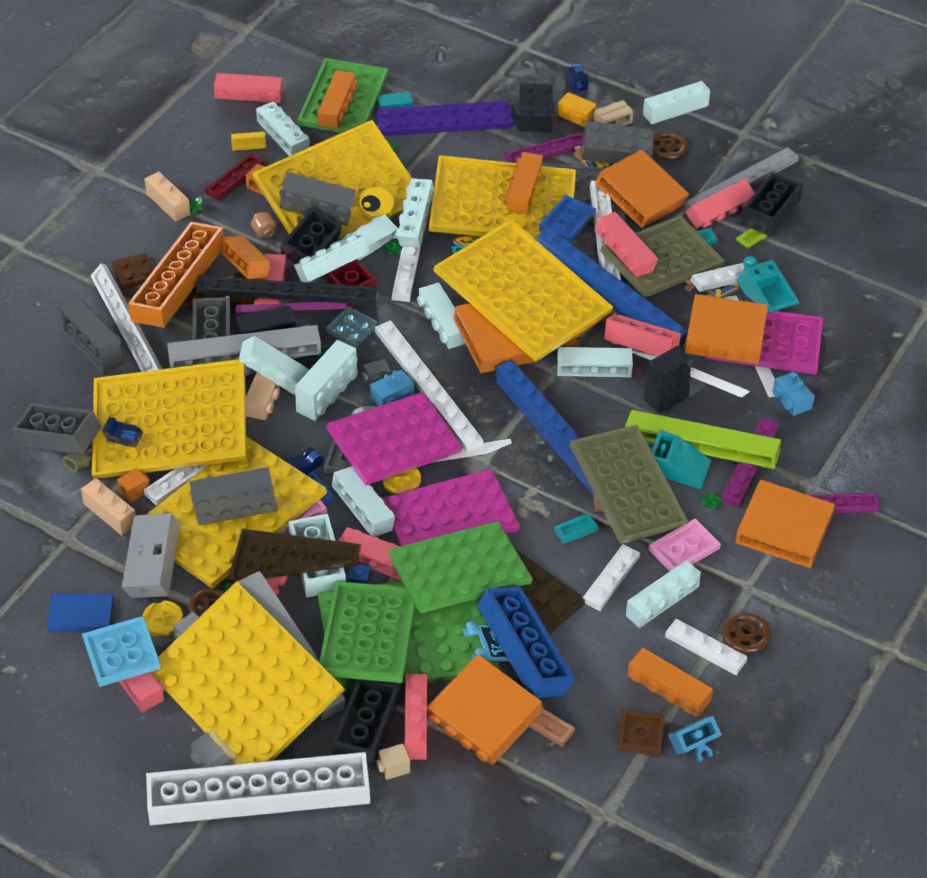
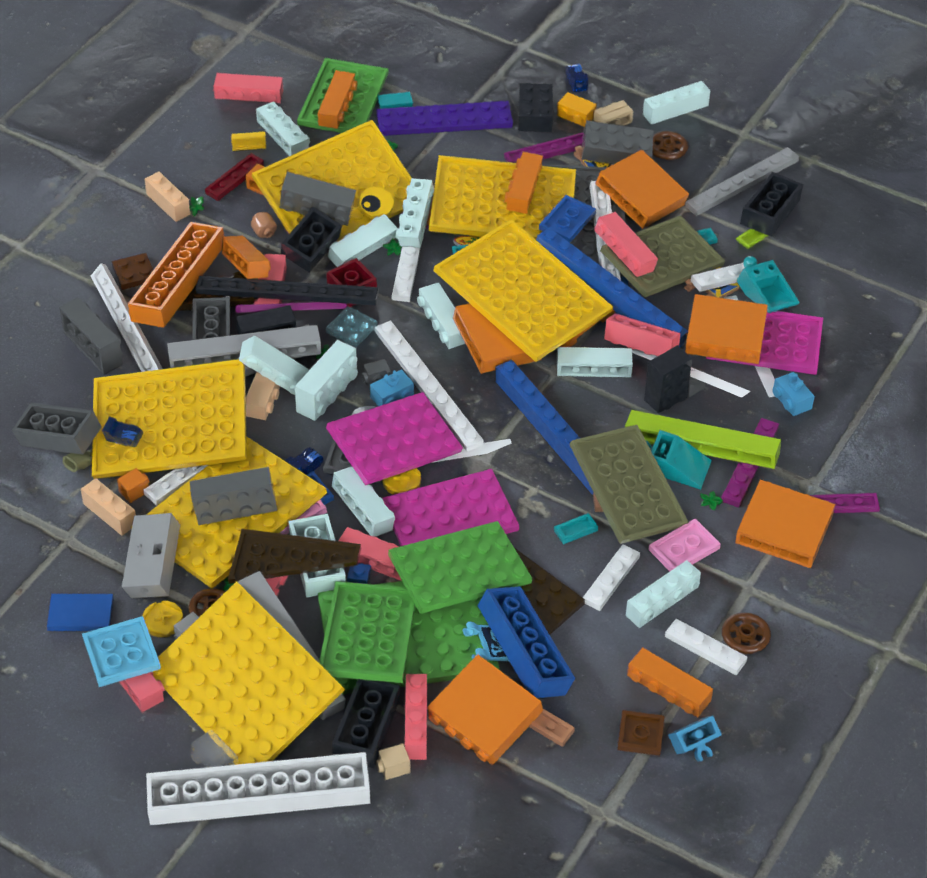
light aqua brick [294,234,370,282] -> none
coral brick [686,178,755,230] -> none

